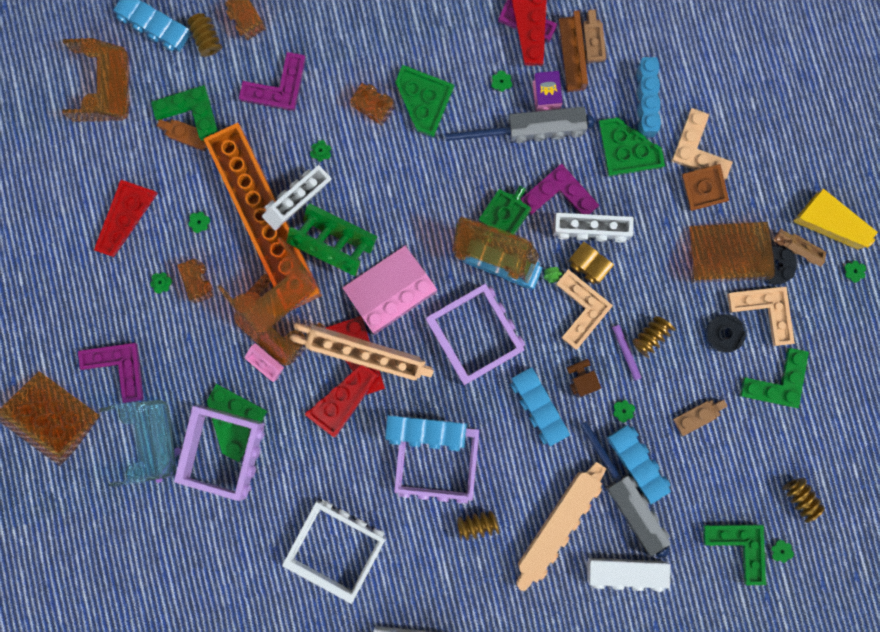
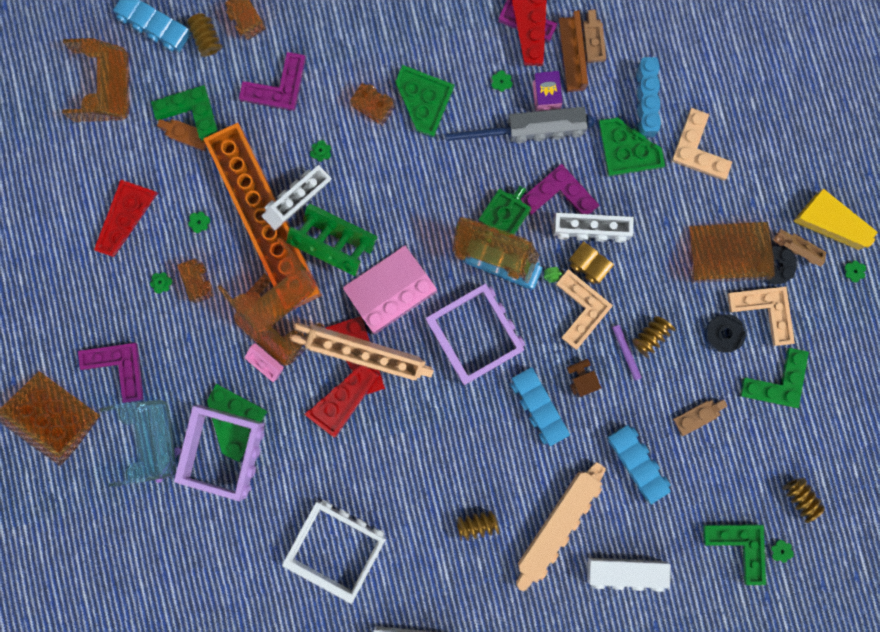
dark azure brick [385,416,467,451] -> none
lavender window [394,428,479,503] -> none
piece [580,421,671,558] -> none
green plant [613,400,635,423] -> none
dark orange plate [682,164,729,211] -> none

